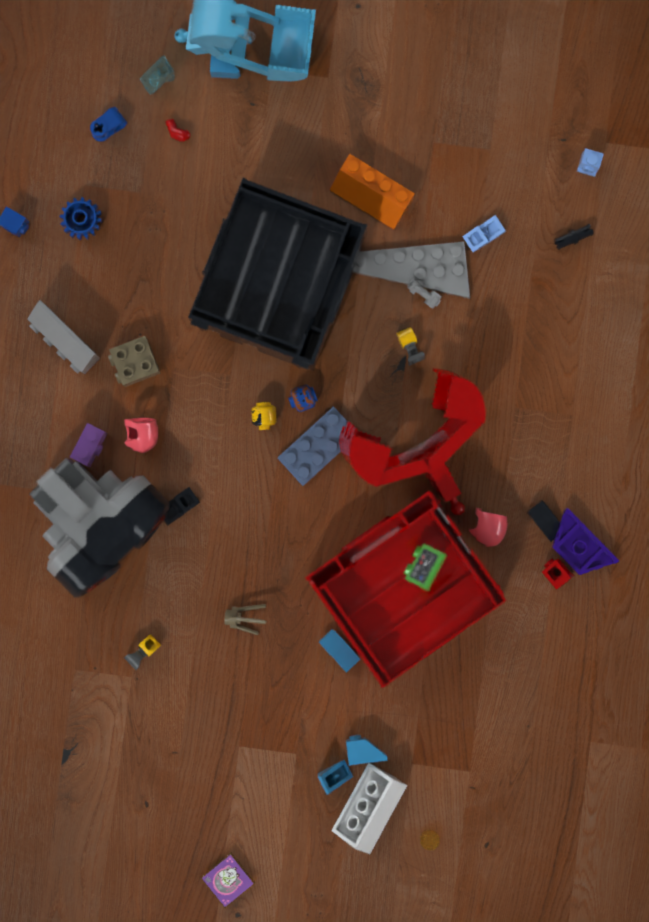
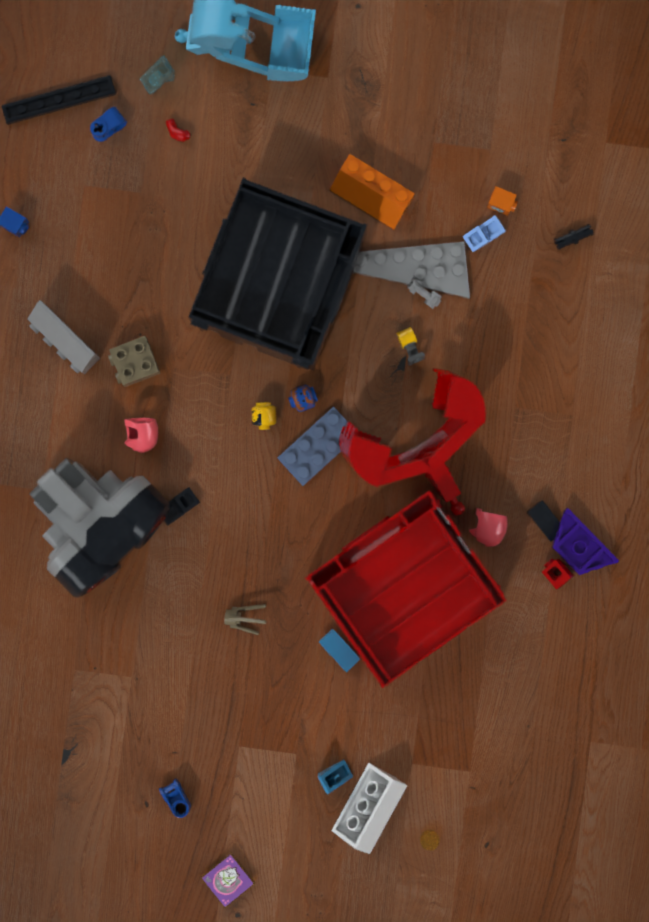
blue gear [60,197,102,240] -> none
medium lavender brick [70,423,107,467] -> none
leg [124,634,161,670] -> none
dark azure slope [210,55,240,79] -> none
dark azure slope [346,735,388,765] -> none
slope [403,544,446,591] -> none
light blue brick [577,148,604,177] -> none
none -> black tile [1,75,116,125]
none -> blue piece [159,778,191,818]
none -> orange brick [487,186,518,216]

